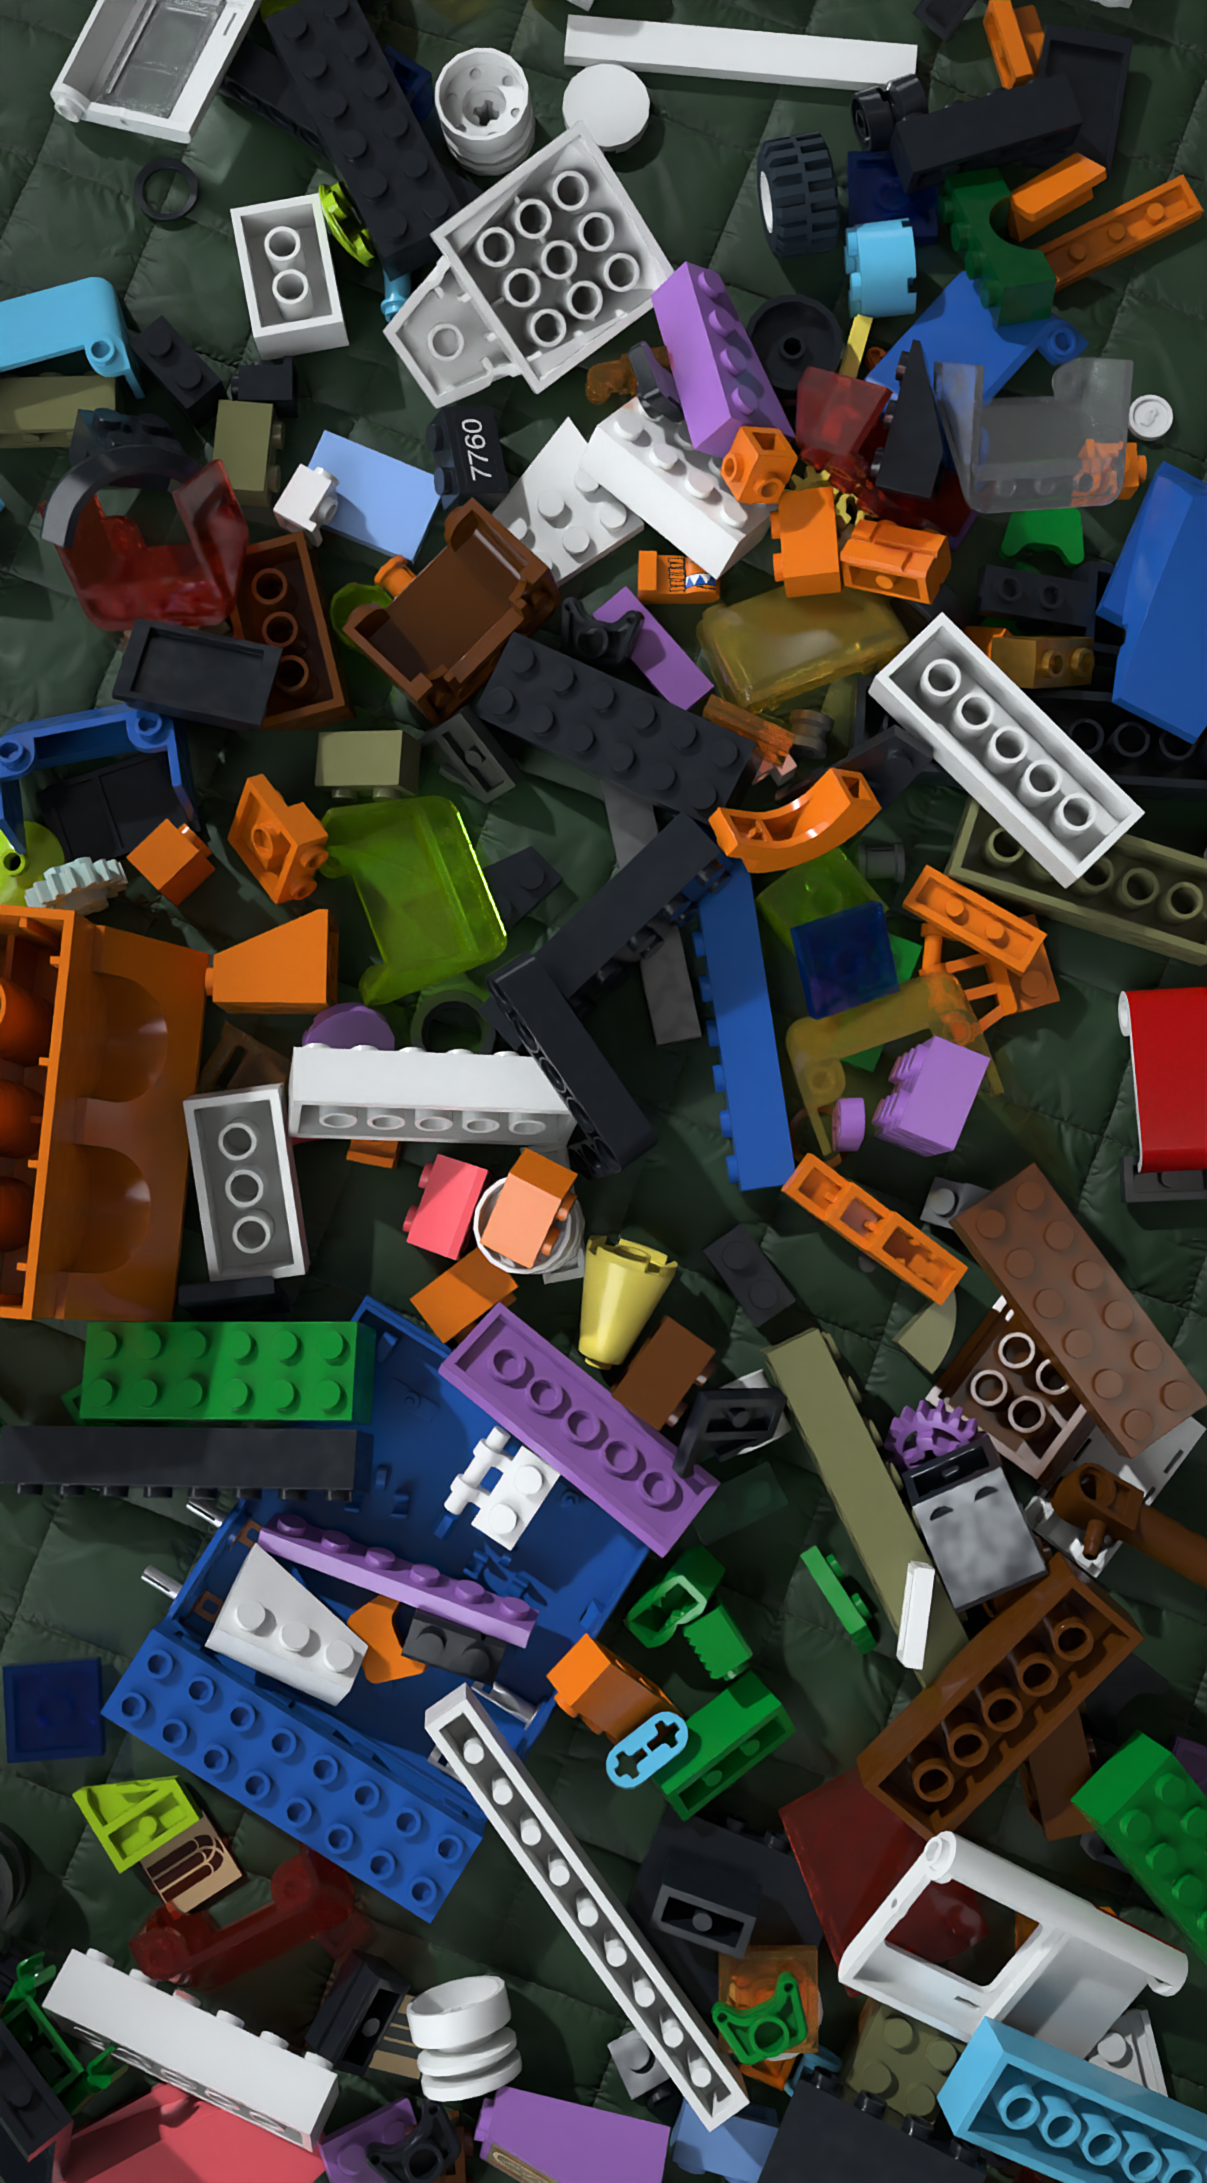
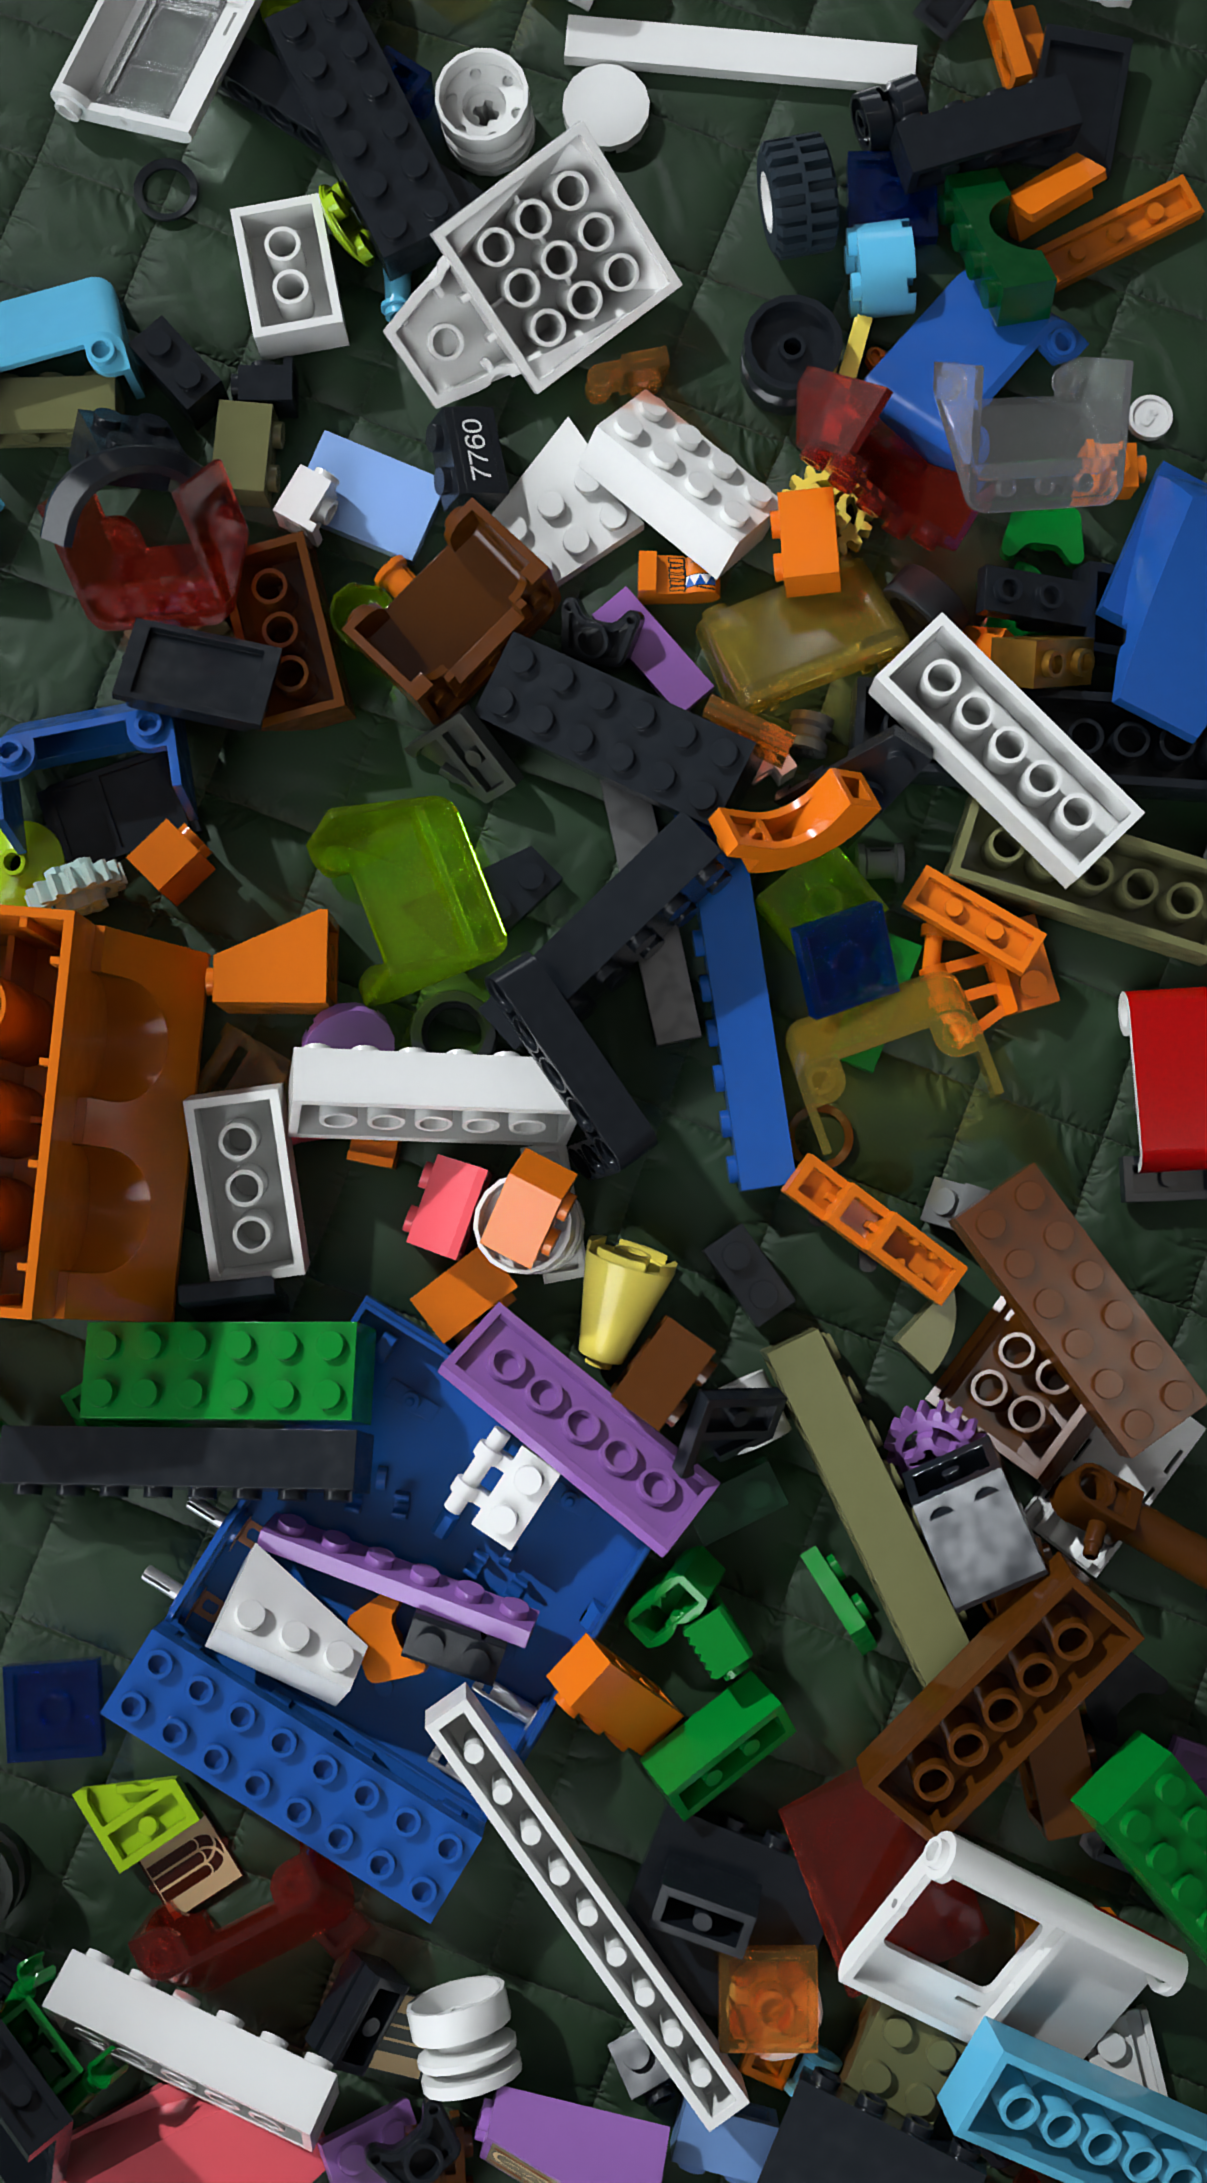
orange plate [227,774,329,905] -> none
olive brick [315,730,421,803] -> none
medium azure beam [606,1712,688,1790] -> none
black piece [628,341,685,423] -> none
medium lavender wedge [650,261,796,459] -> none
green piece [711,1971,808,2065] -> none
orange brick [720,426,798,505] -> none
medium lavender beam [832,1098,865,1152] -> none
orange brick [839,519,952,605] -> none
black slope [870,339,948,506] -> none
medium lavender brick [871,1036,991,1157] -> none
white tile [896,1561,935,1670] -> none

